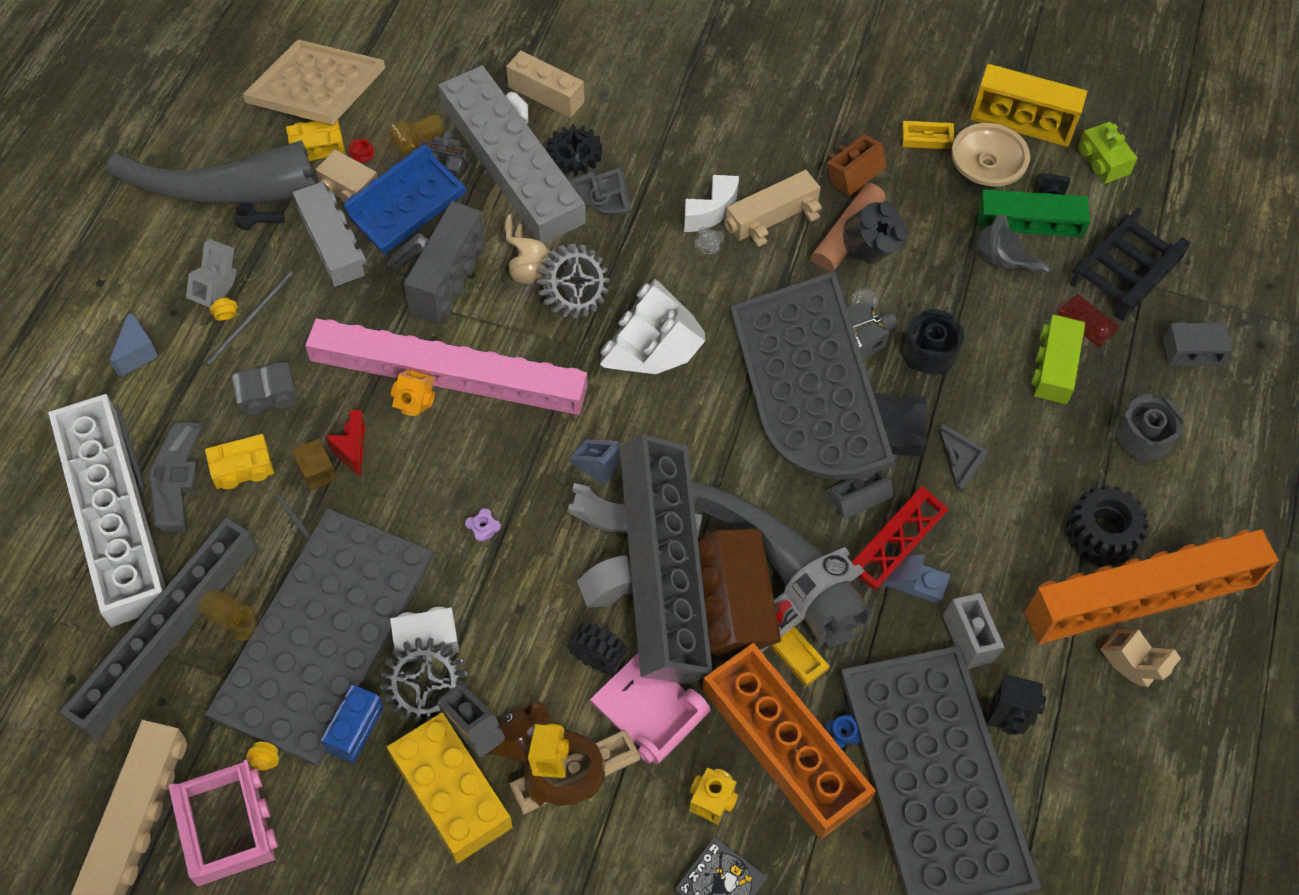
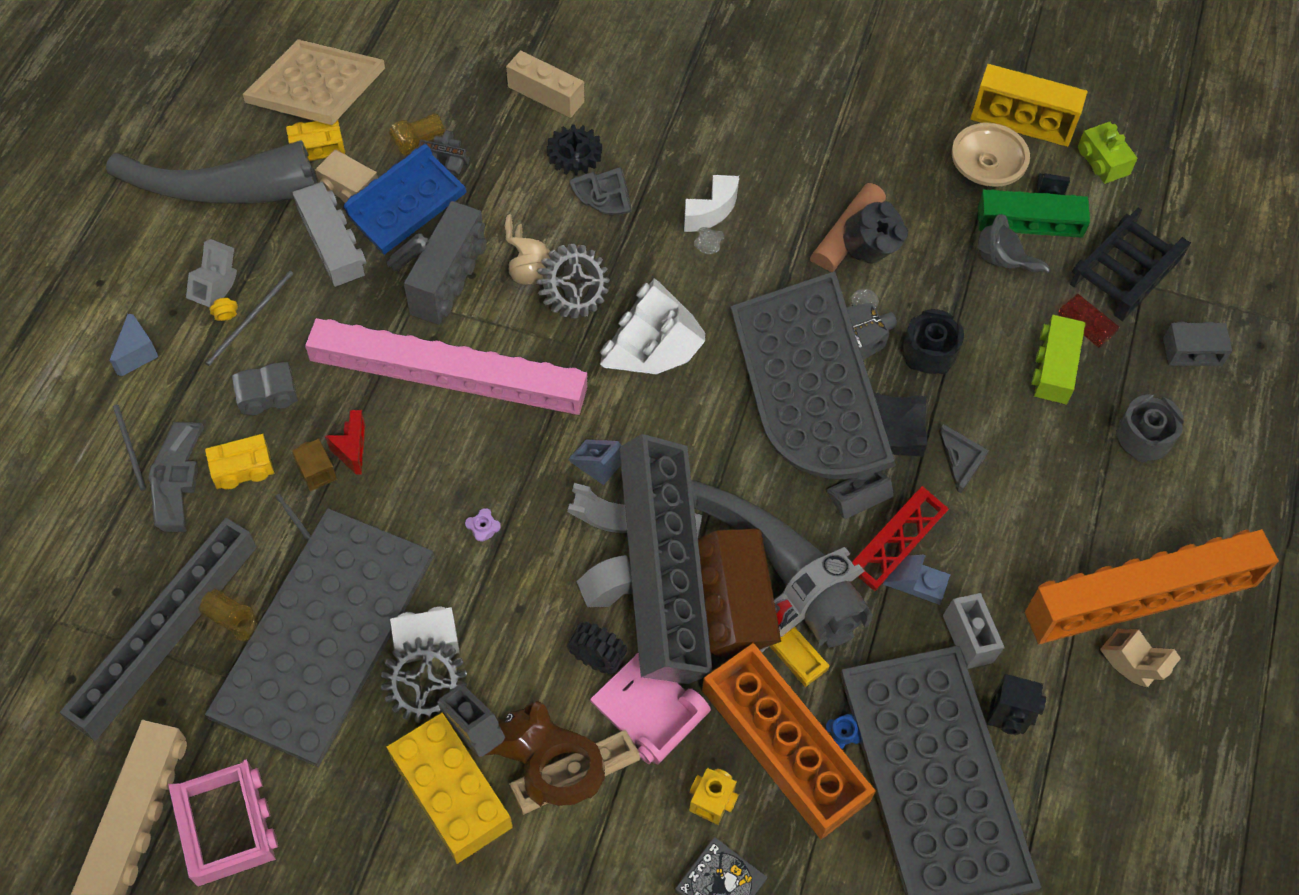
white brick [48,394,166,627] -> none
black bar [233,203,285,231] -> none
yellow plate [246,742,279,771] -> none
blue brick [321,685,384,764] -> none
red plate [348,139,375,163] -> none
light orange brick [391,369,435,416] -> none
light grey brick [438,65,586,243] -> none
white arm [505,92,528,124] -> none
yellow brick [528,724,569,778] -> none
tan brick [724,170,822,247] -> none
dark orange brick [827,134,887,196] -> none
yellow tile [902,121,955,149] -> none
black tyre [1066,485,1149,566] -> none

